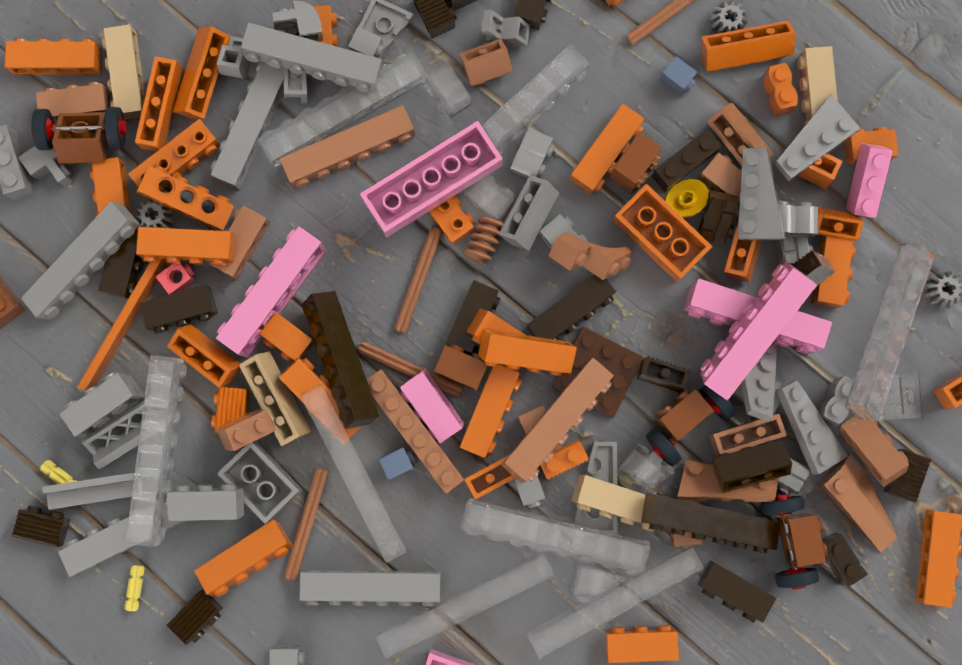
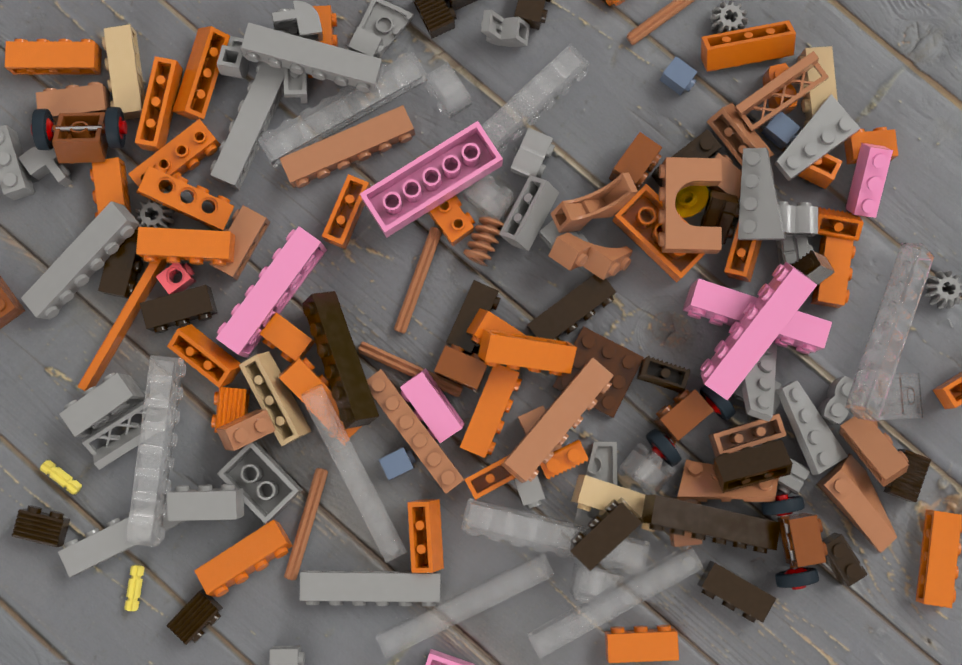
light grey fence [42,472,145,510] -> none
nougat brick [459,38,513,86] -> none
orange brick [569,104,645,195] -> none
none -> orange brick [322,174,371,250]
none -> orange brick [407,499,444,573]
none -> nougat arch [551,172,638,233]
none -> dark brown brick [570,497,642,571]
none -> nougat arch [658,157,722,254]
none -> nougat fence [736,51,829,132]
none -> sand blue brick [761,112,801,150]

